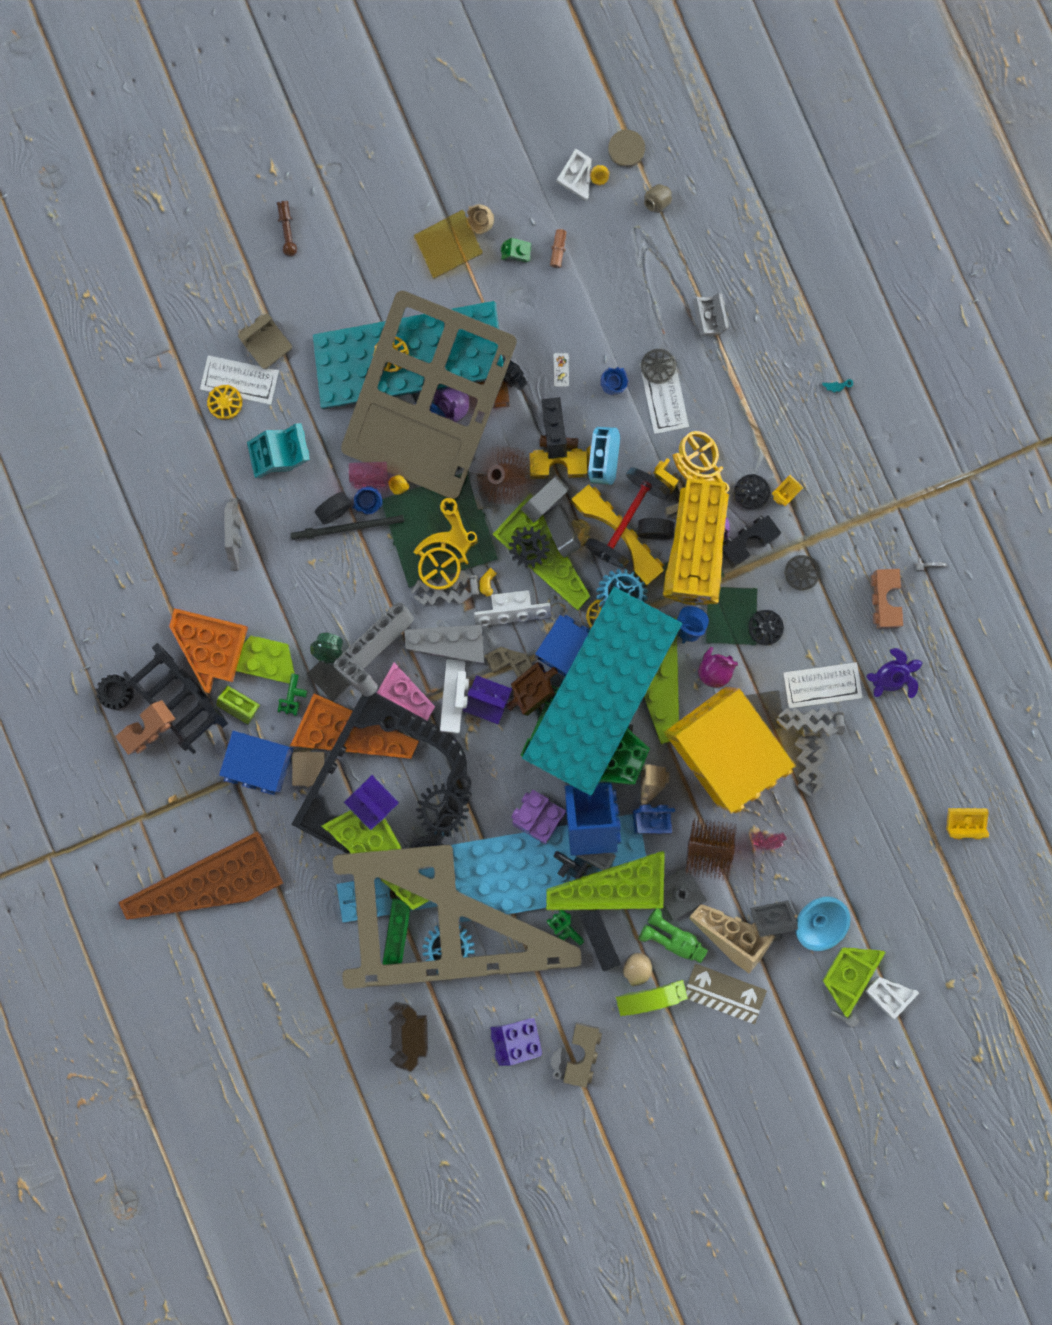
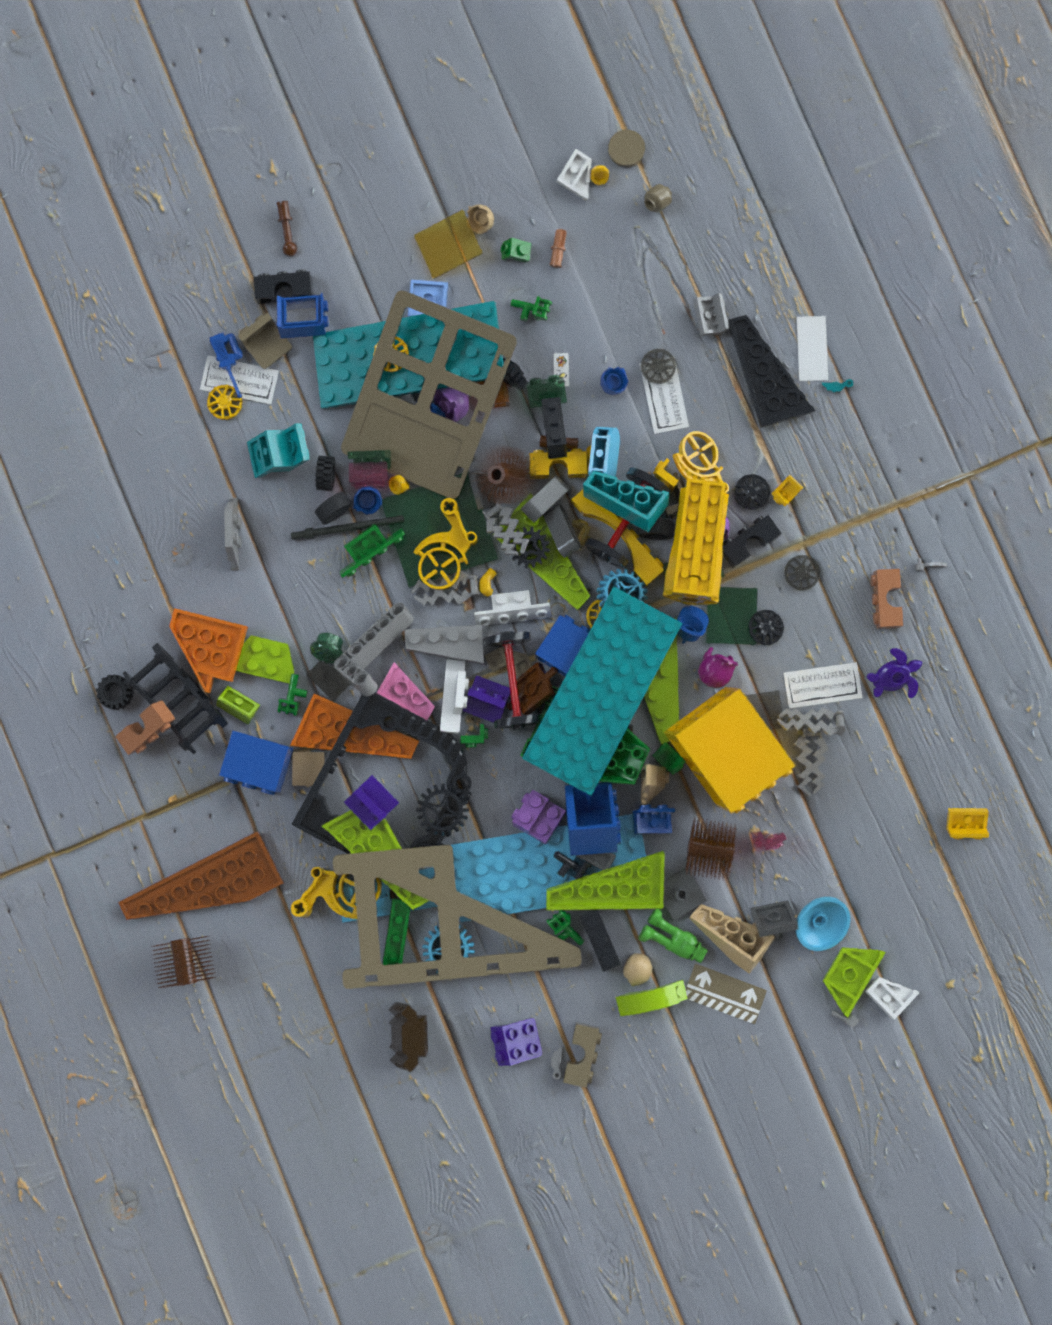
none -> reddish brown piece [151,936,216,988]
none -> blue piece [209,332,243,398]
none -> black arch [253,270,314,304]
none -> blue window [277,293,329,339]
none -> yellow piece [291,867,382,919]
none -> black tyre [315,456,336,491]
none -> green bracket [339,524,405,578]
none -> clear green bracket [348,450,391,470]
none -> light blue tile [408,280,448,317]
none -> green bracket [461,724,488,748]
none -> light grey piece [482,501,529,556]
none -> black piece [483,631,542,730]
none -> green arm [510,296,552,322]
none -> clear green bracket [526,375,567,408]
none -> teal wedge [583,471,669,532]
none -> green bracket [652,742,686,775]
none -> black wing [728,315,816,428]
none -> white sticker [797,316,828,381]

